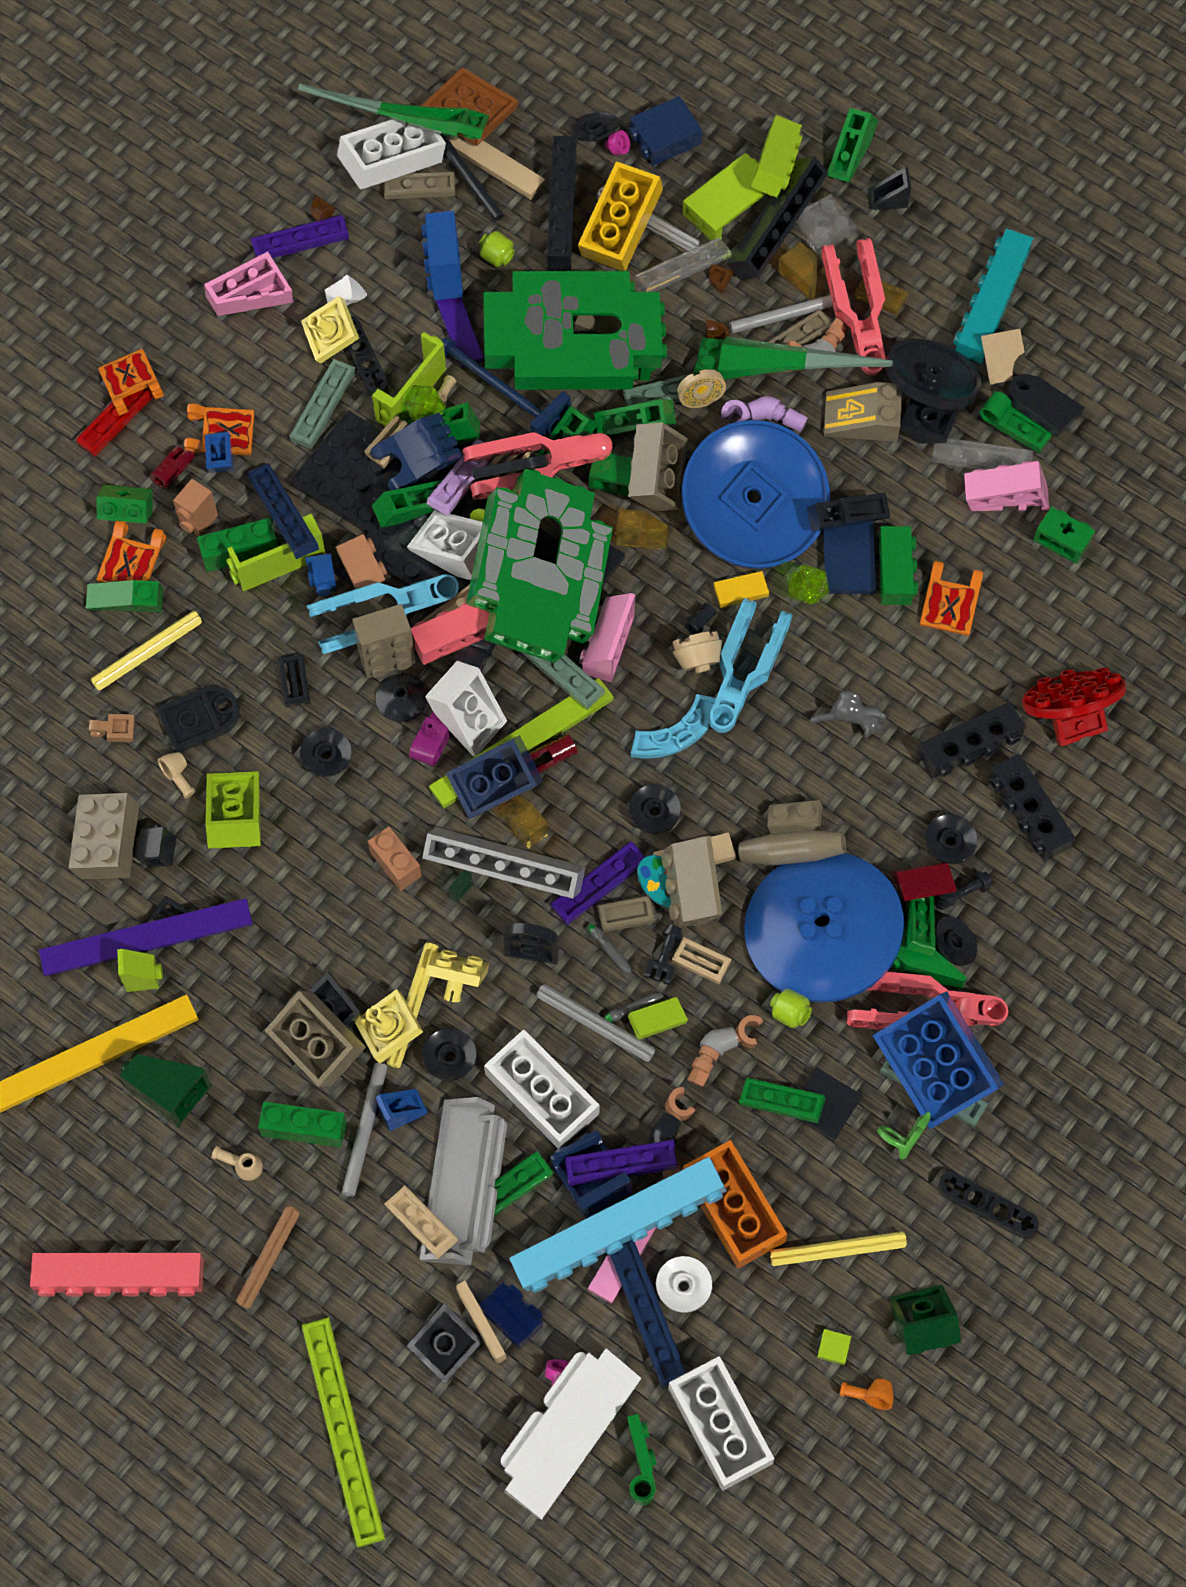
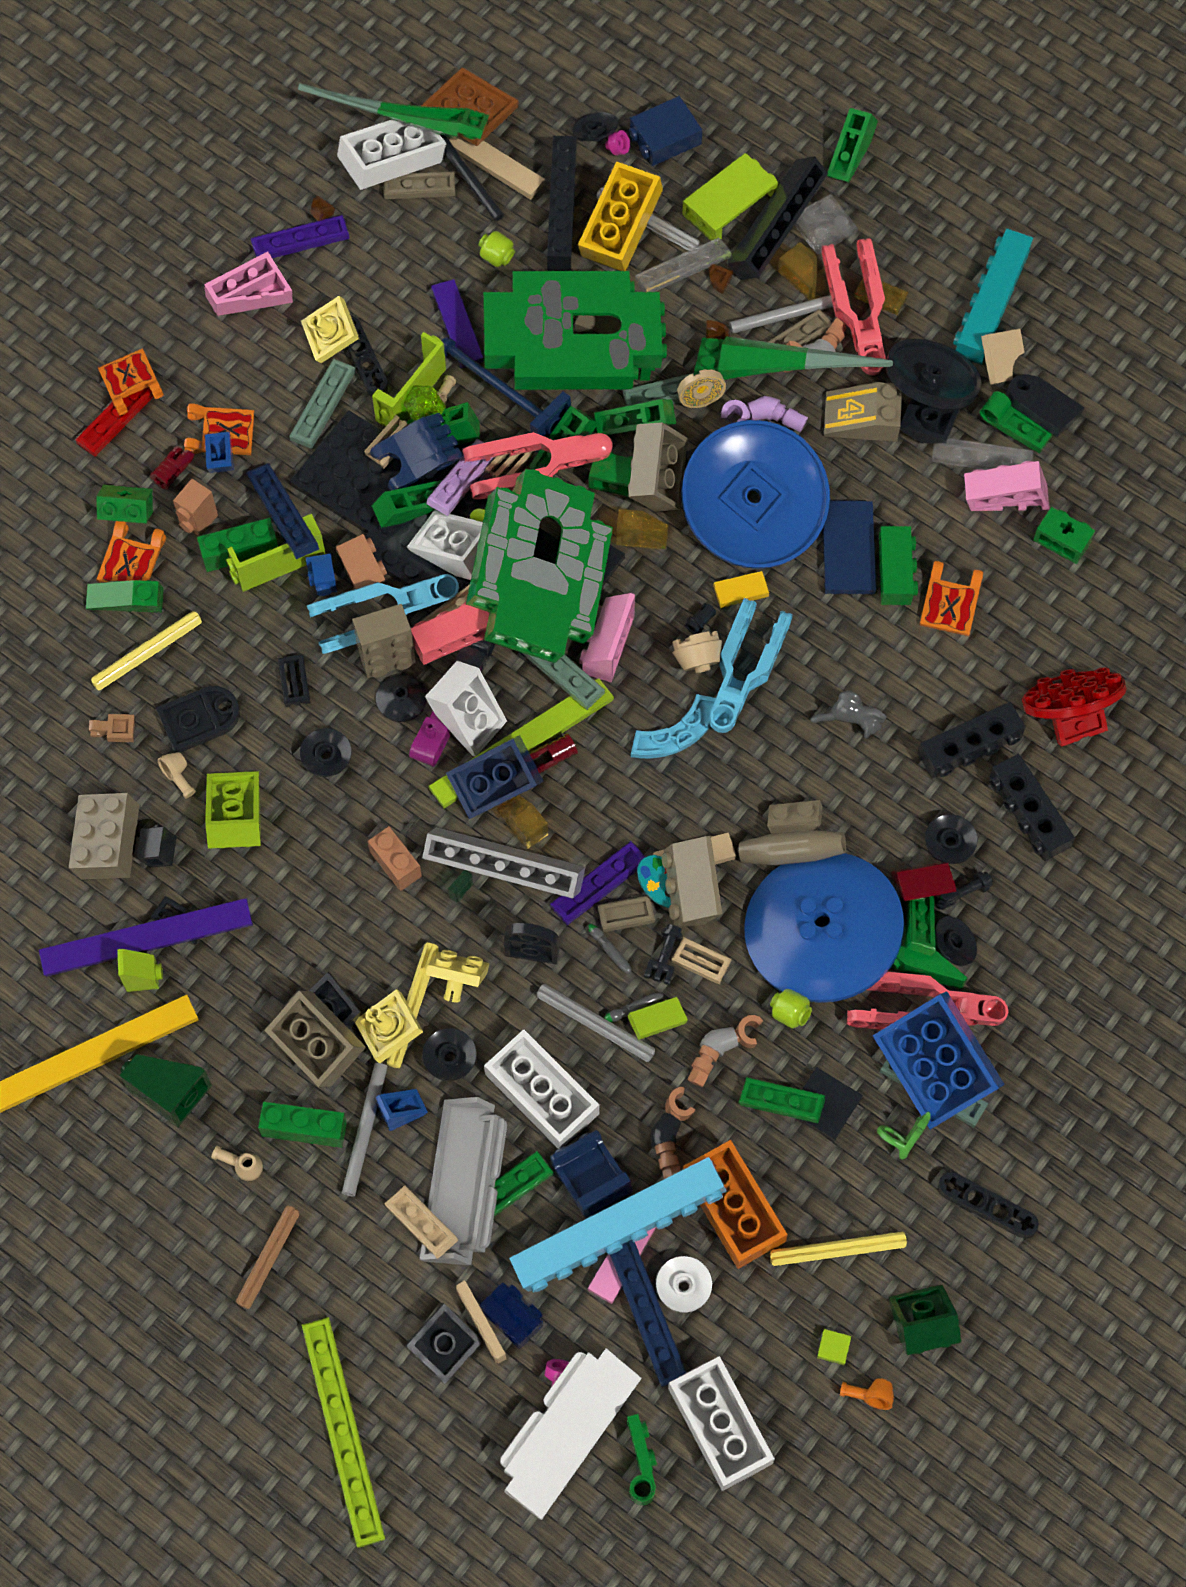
coral brick [30,1253,204,1297] -> none
white tile [325,275,367,305] -> none
blue brick [422,211,463,300] -> none
black tile [472,454,551,479] -> none
dark purple tile [565,1140,678,1186] -> none
black dish [629,784,681,834] -> none
lime brick [751,115,803,197] -> none
clear neon green brick [787,564,829,604] -> none
black slope [807,493,891,532] -> none
black slope [869,167,911,210] -> none

